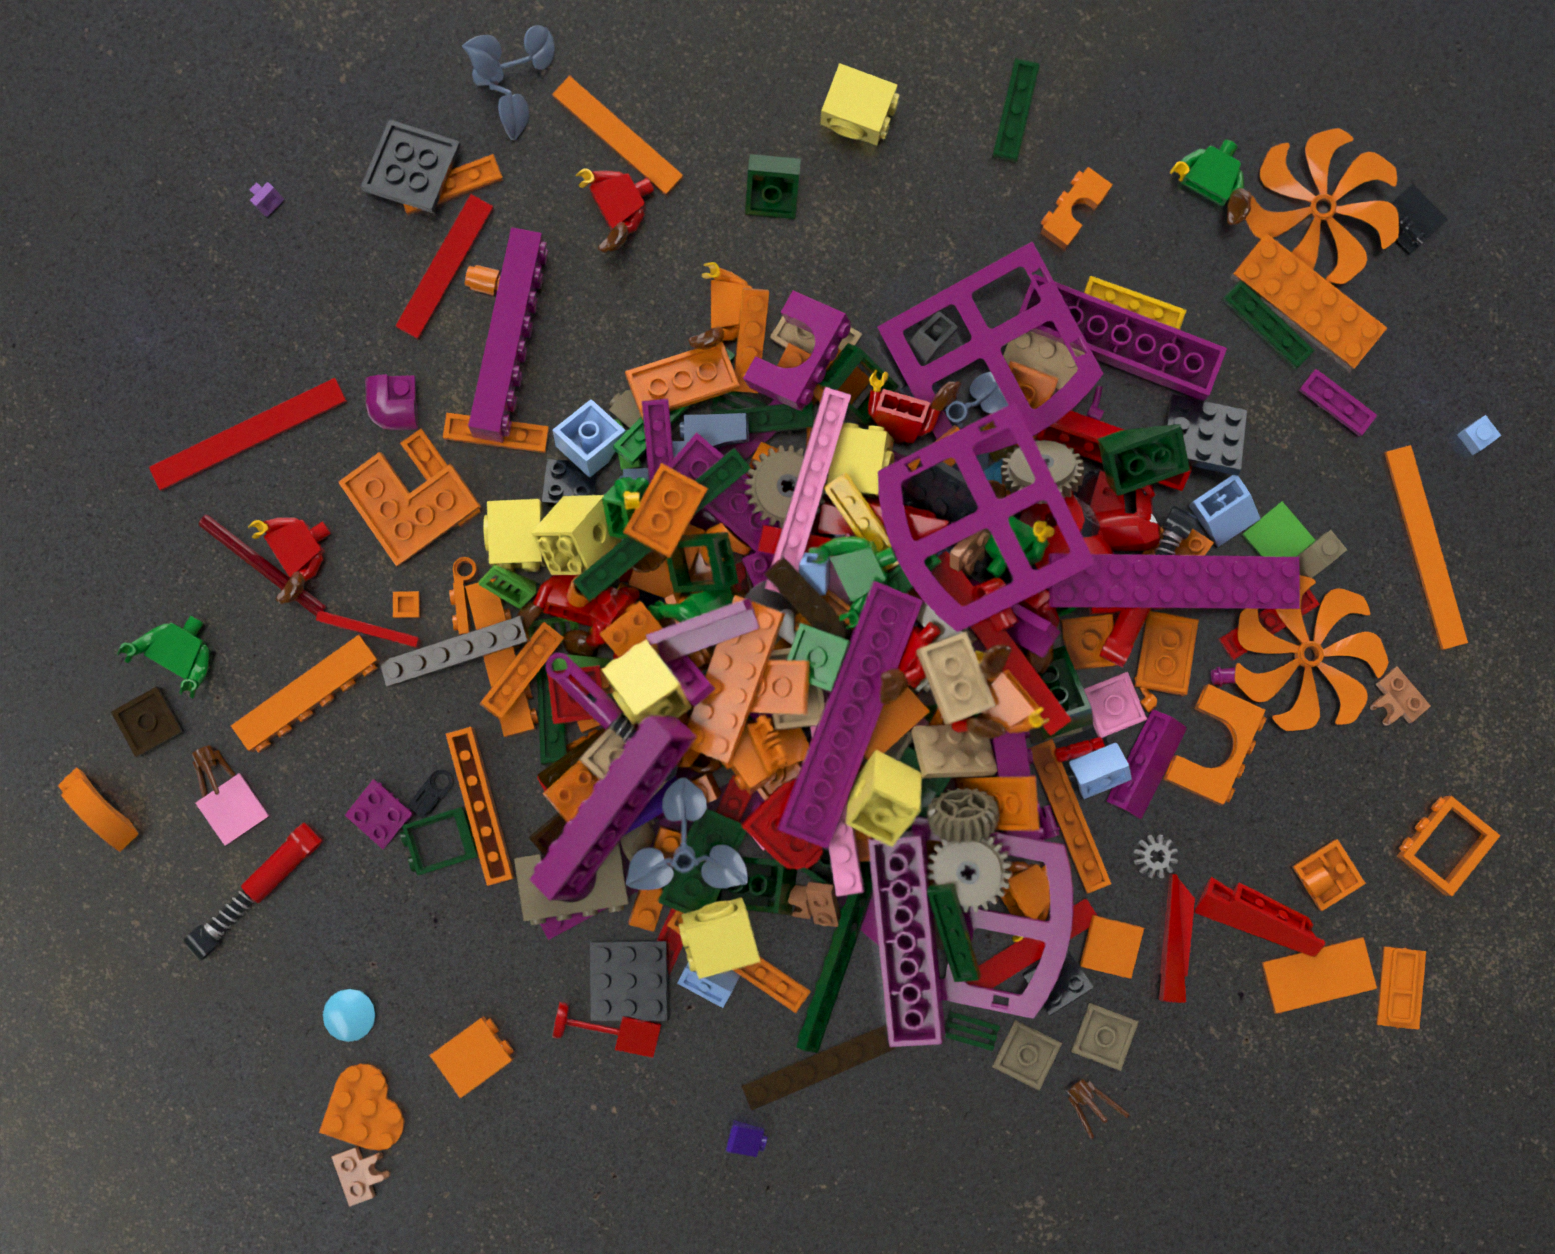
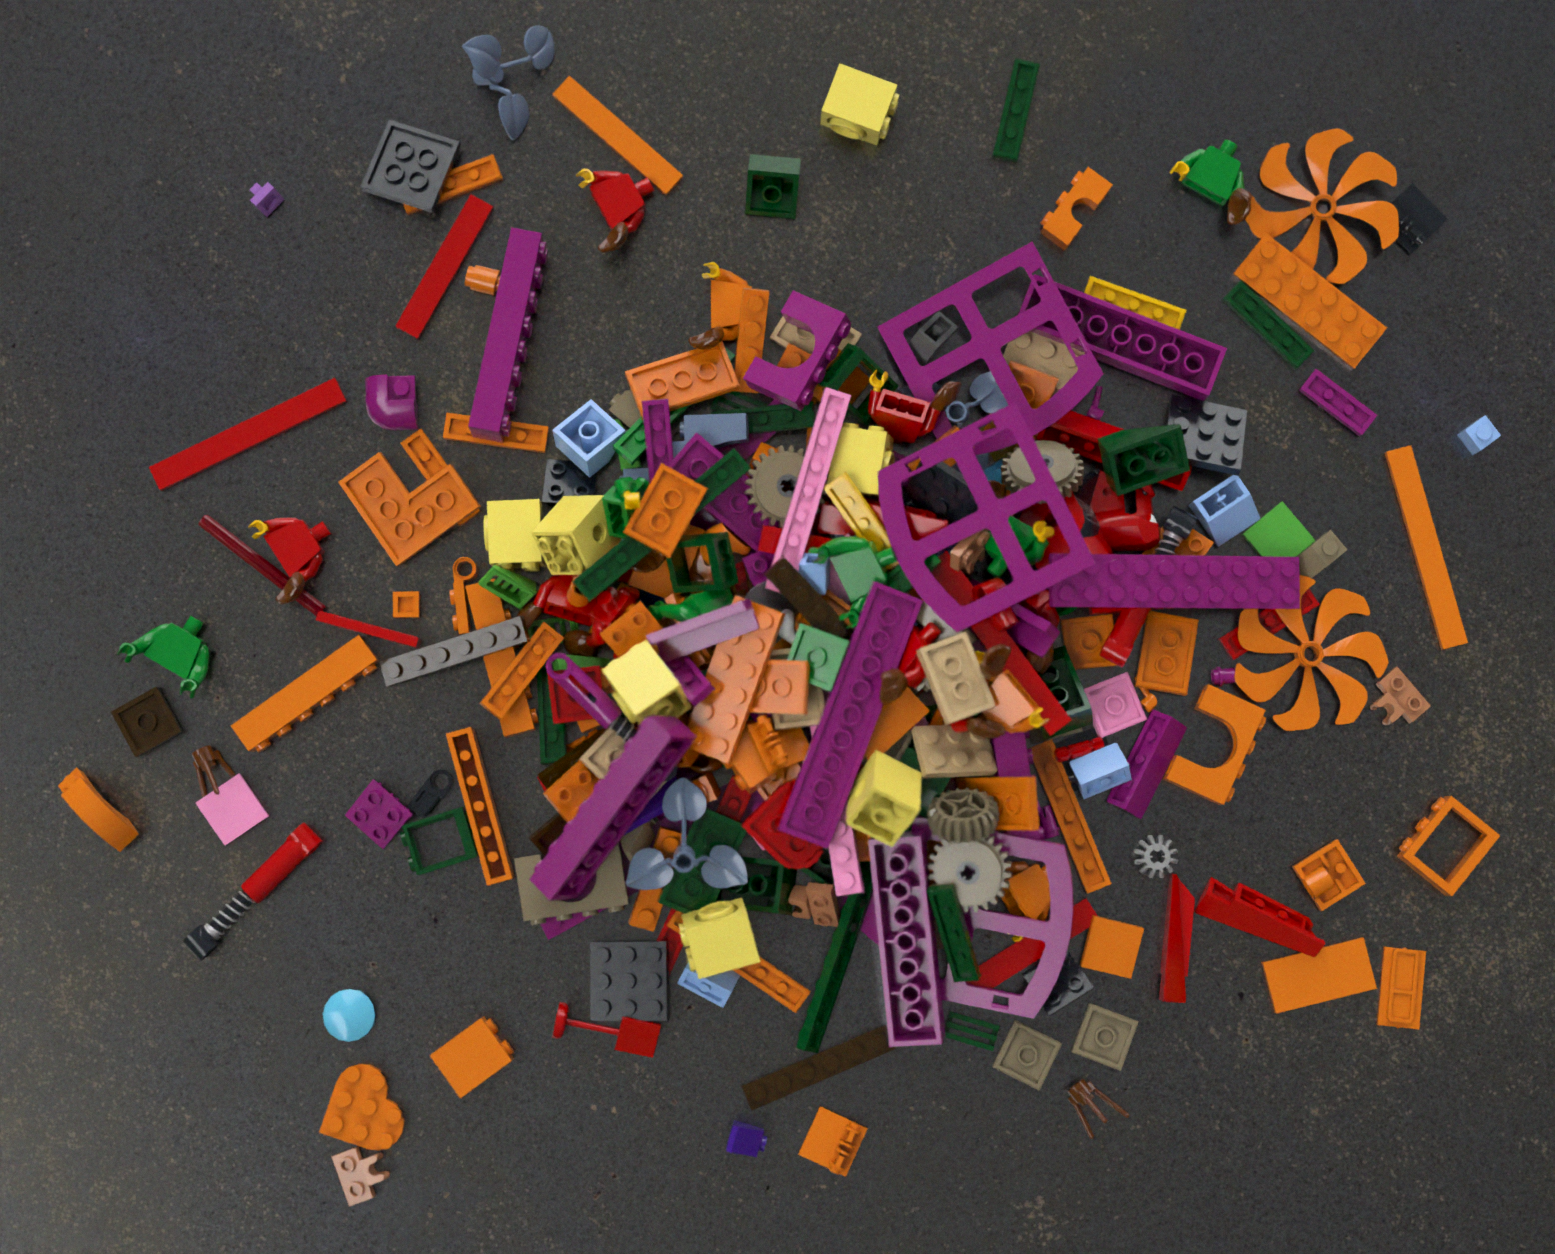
none -> orange hinge [798,1106,868,1177]

